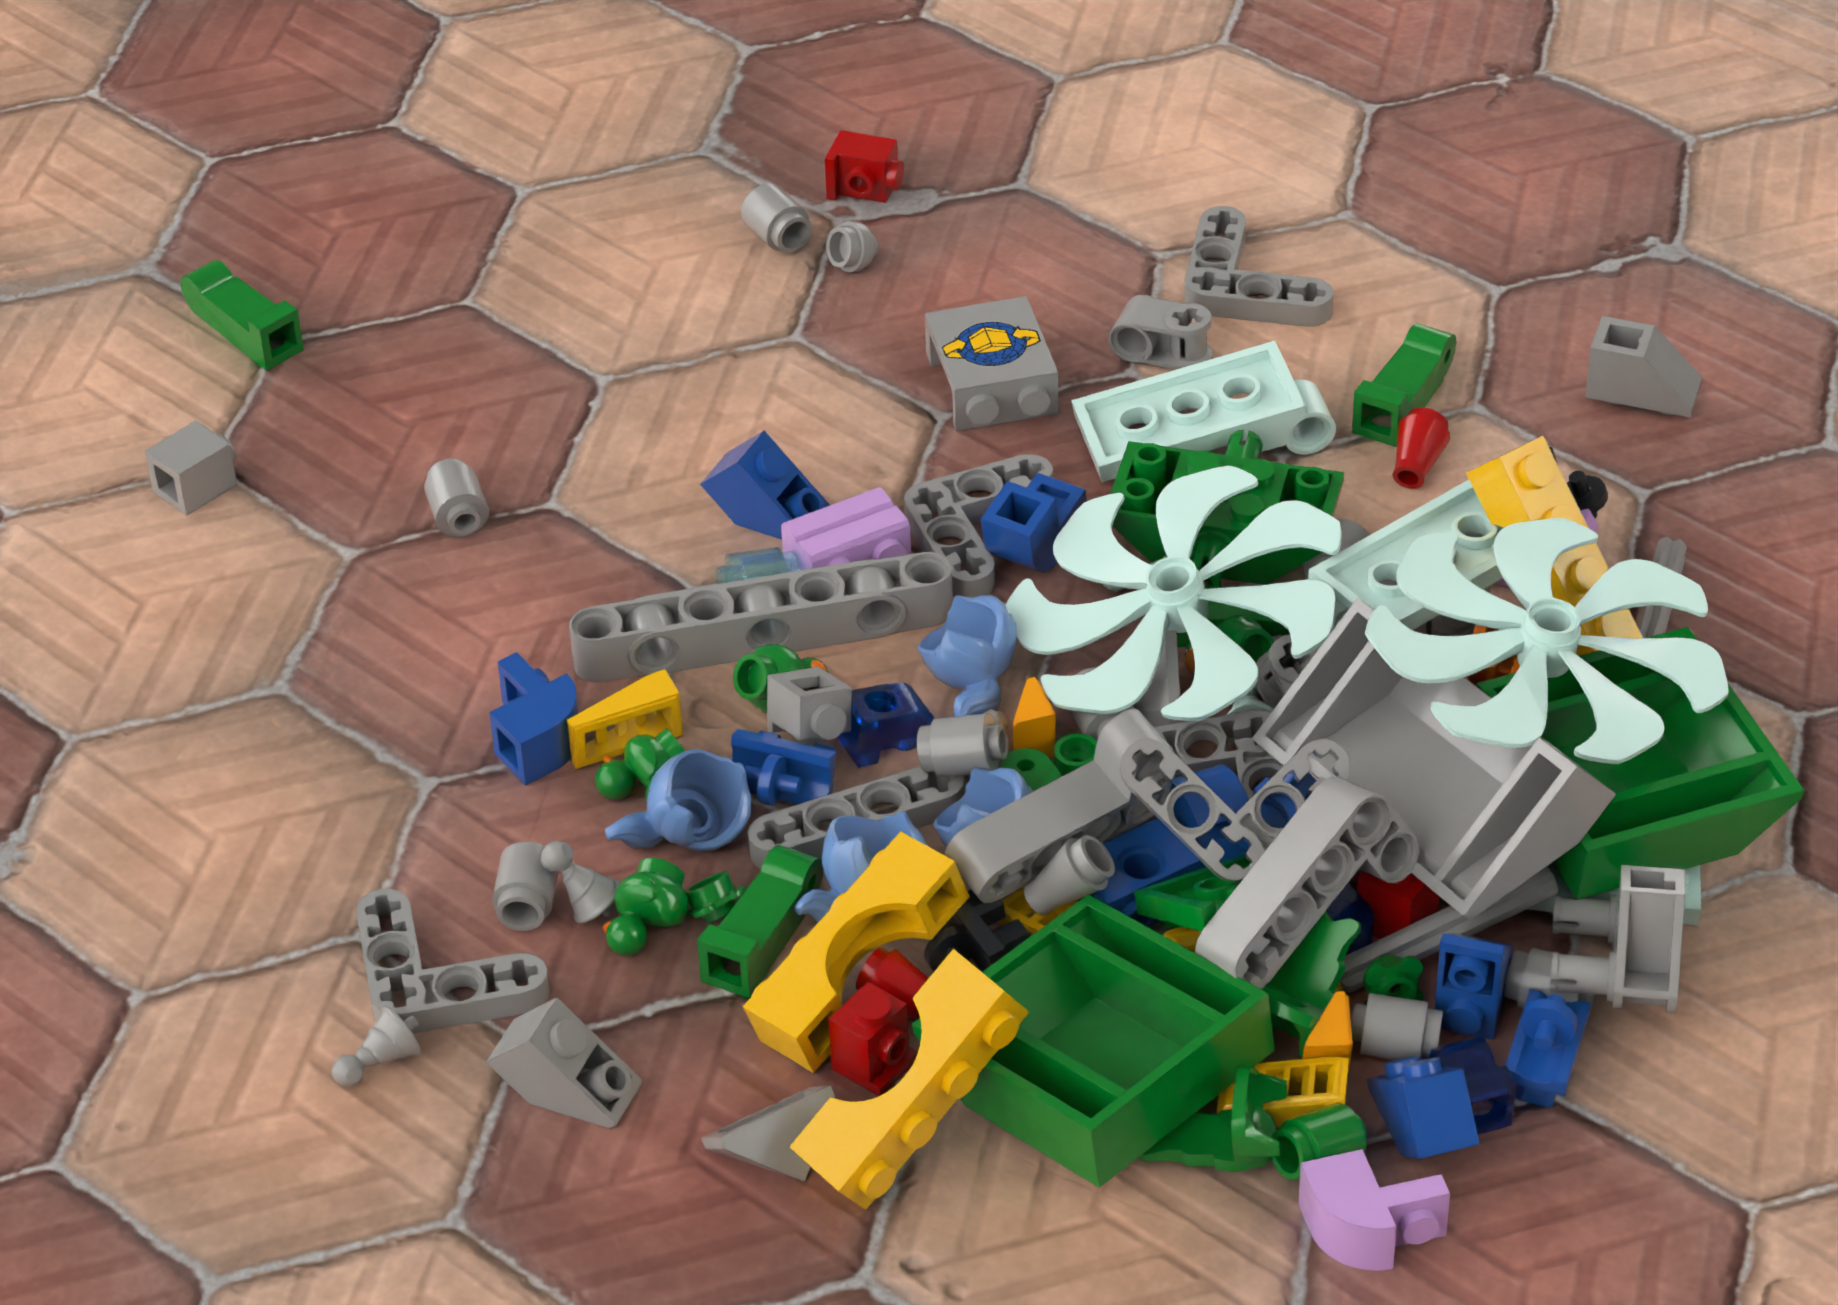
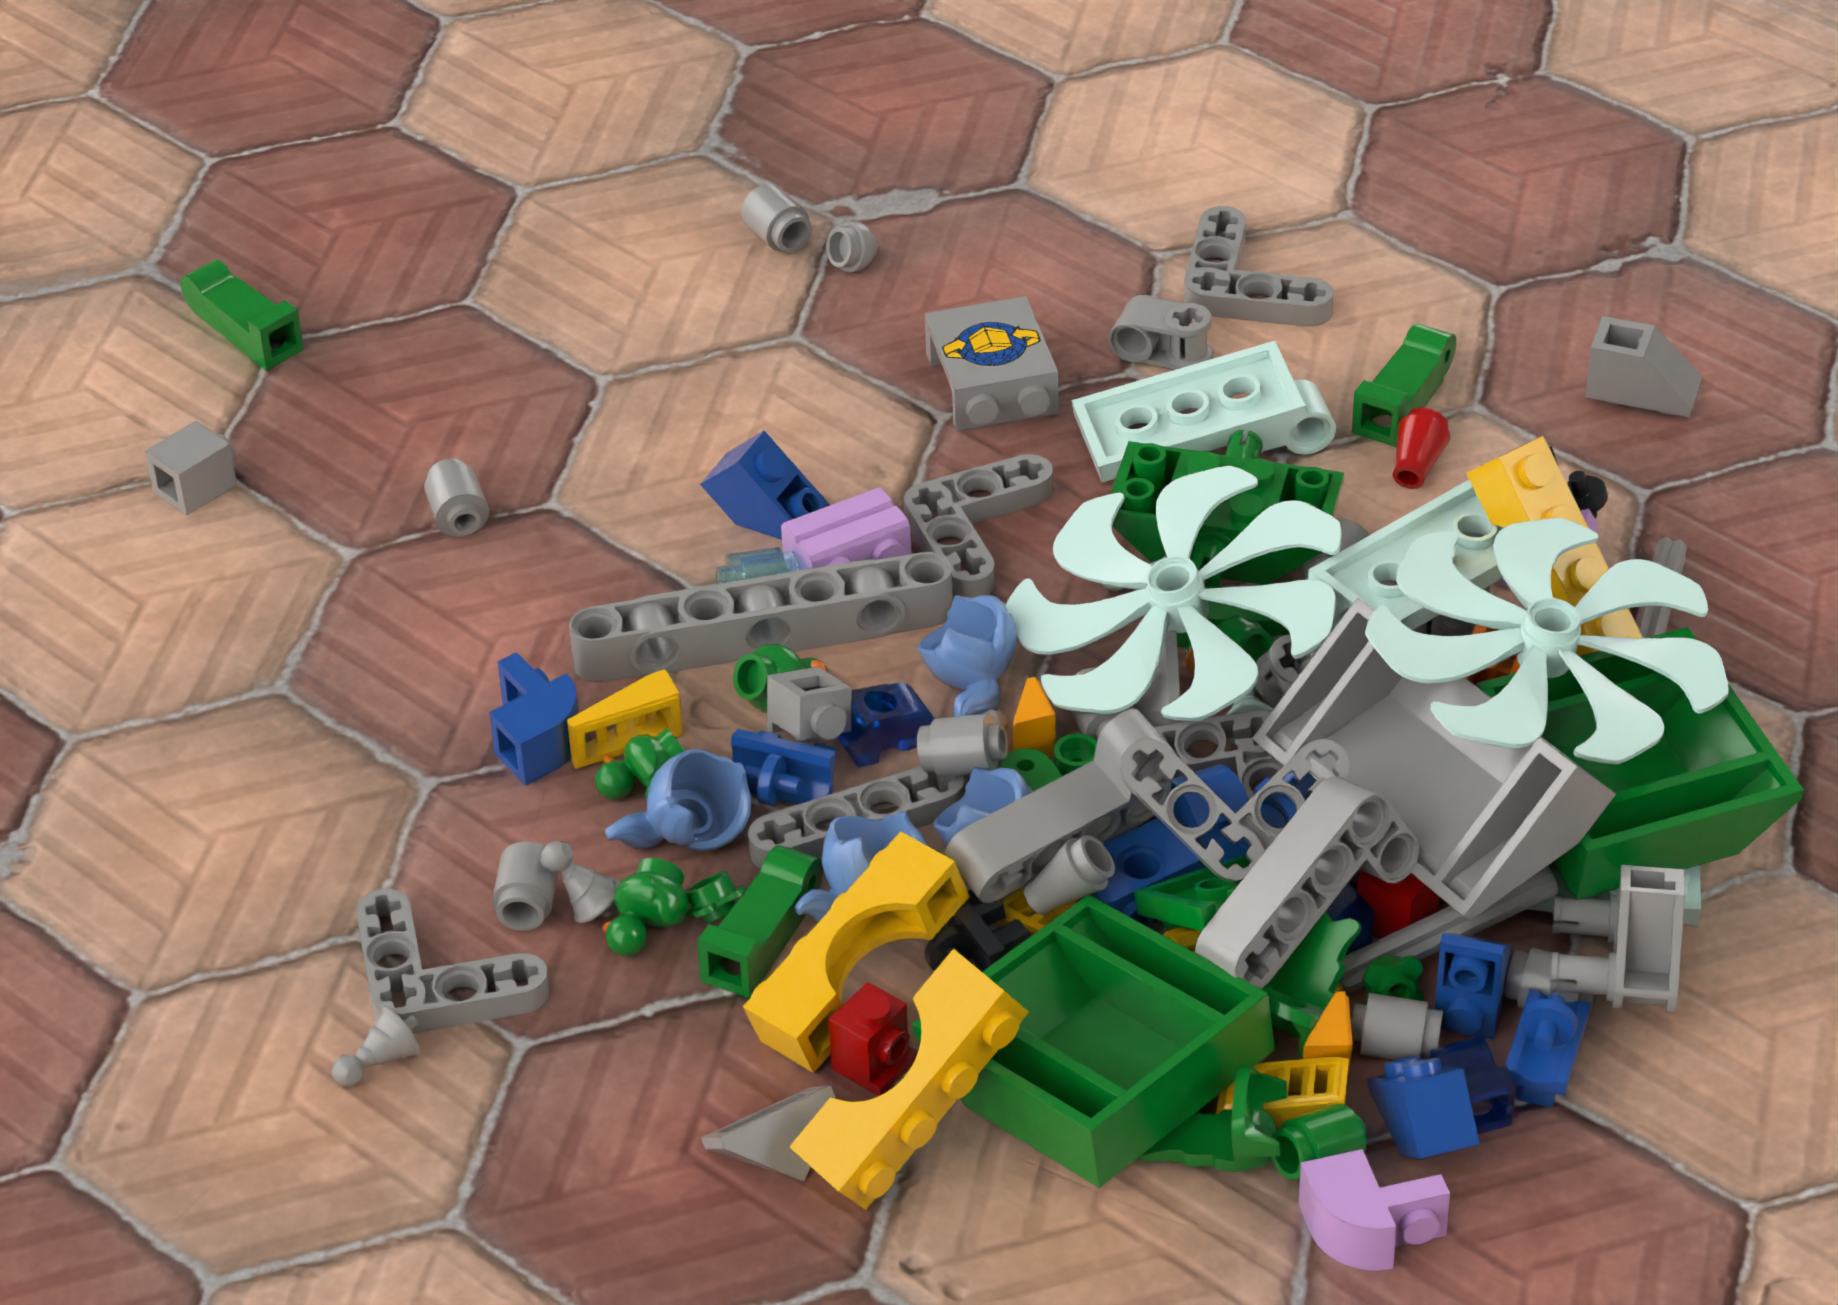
light grey slope [486,997,643,1128] -> none
red brick [824,130,904,203] -> none
red cone [855,947,929,1019] -> none
blue brick [981,473,1087,573] -> none

